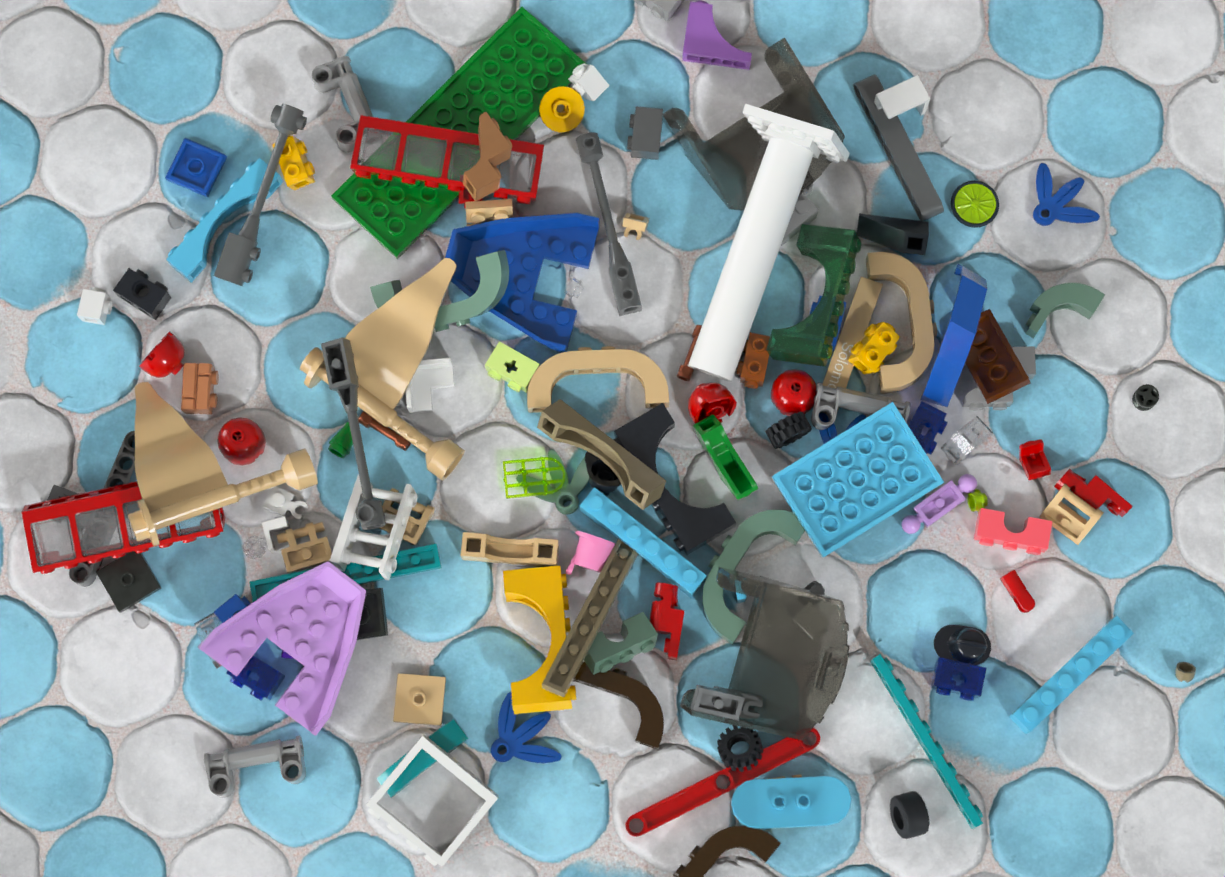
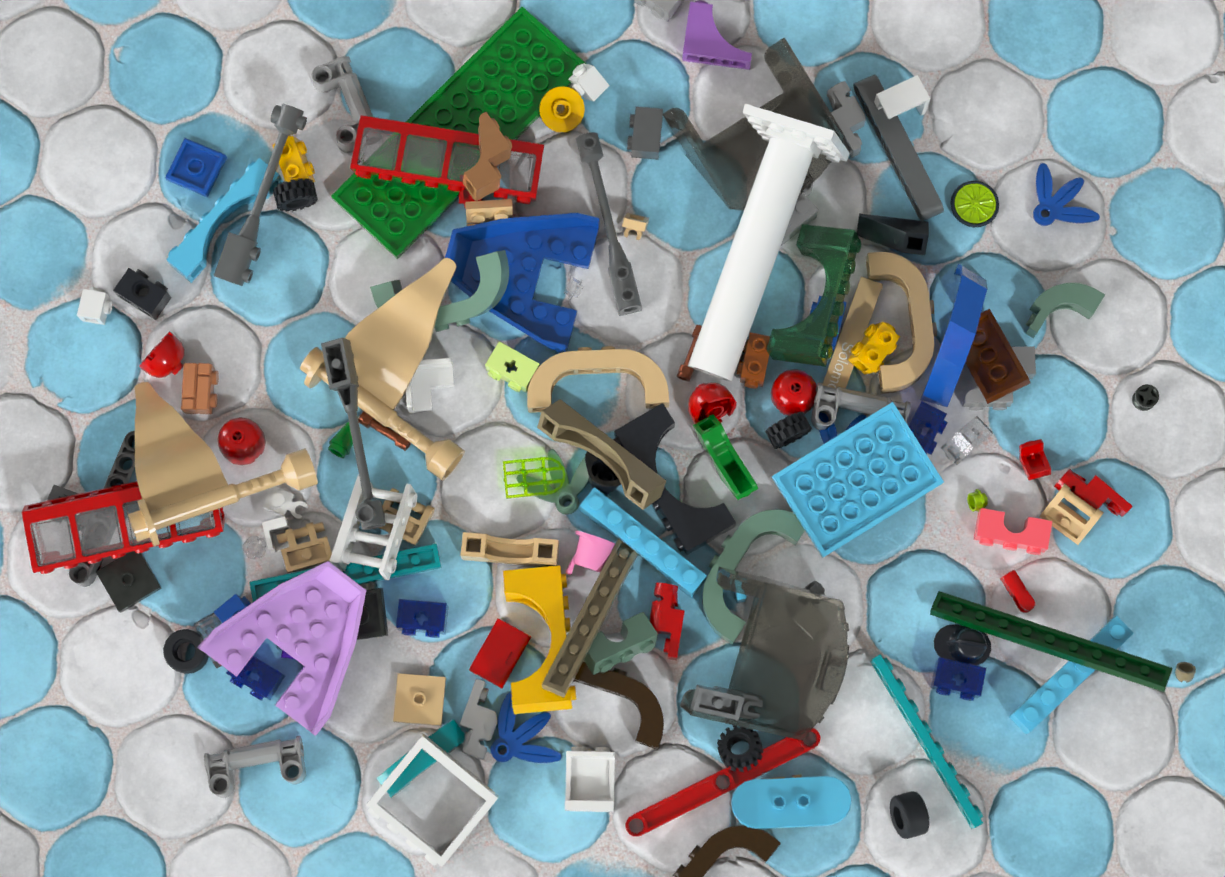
lavender plate [901,474,977,534] -> none
none -> black tyre [163,629,209,674]
none -> black tyre [273,178,318,212]
none -> clear blue brick [396,599,449,638]
none -> light grey plate [460,679,498,760]
none -> red piece [469,618,531,689]
none -> white panel [565,747,615,812]
none -> light grey plate [826,81,866,159]
none -> dark green plate [930,591,1173,692]

